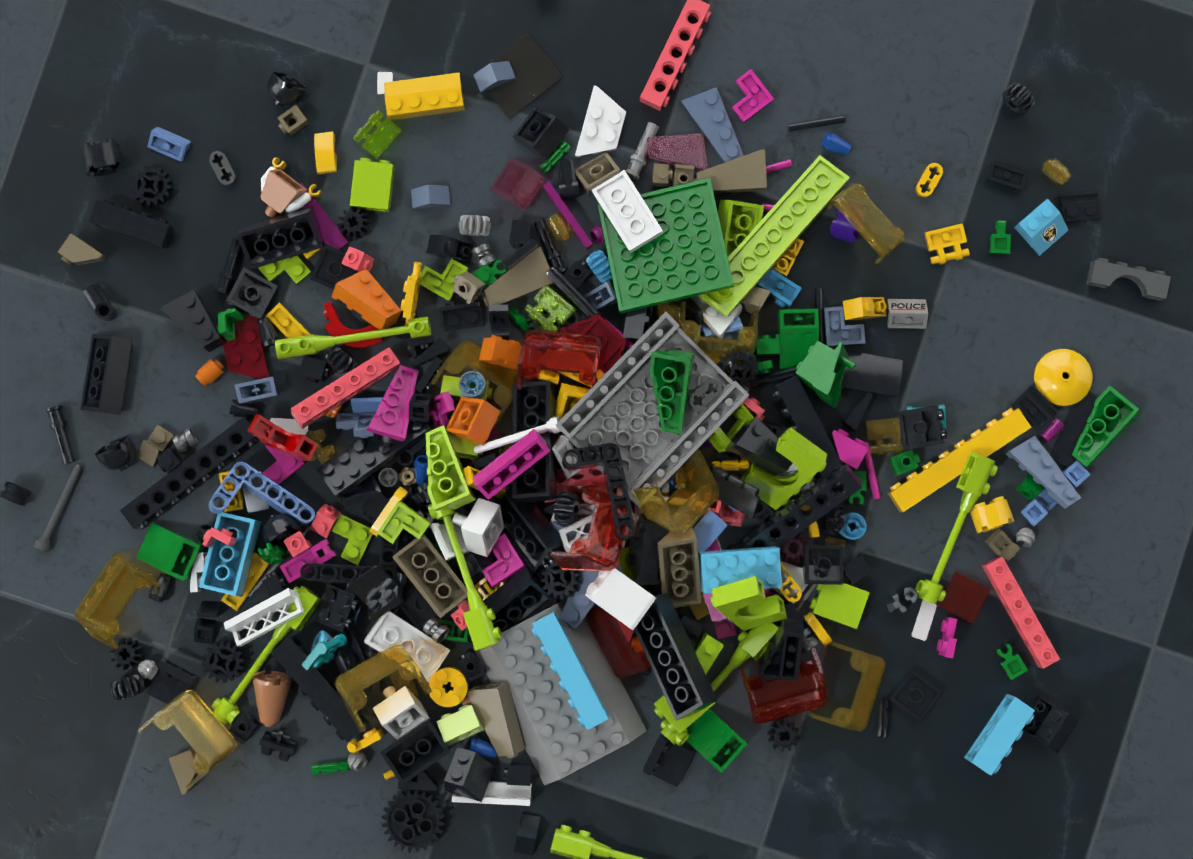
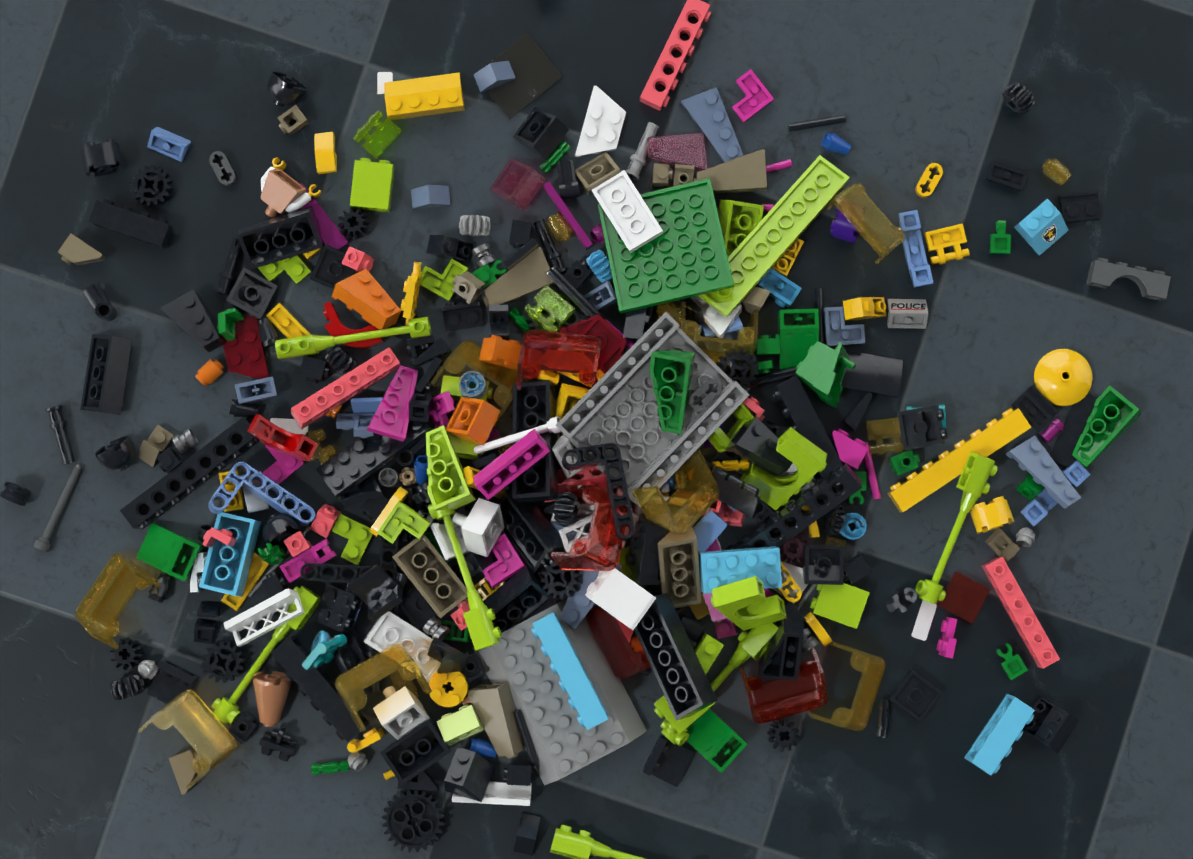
none -> black slope [427,638,469,674]
none -> black bar [513,709,539,766]
none -> medium blue slope [898,210,933,288]

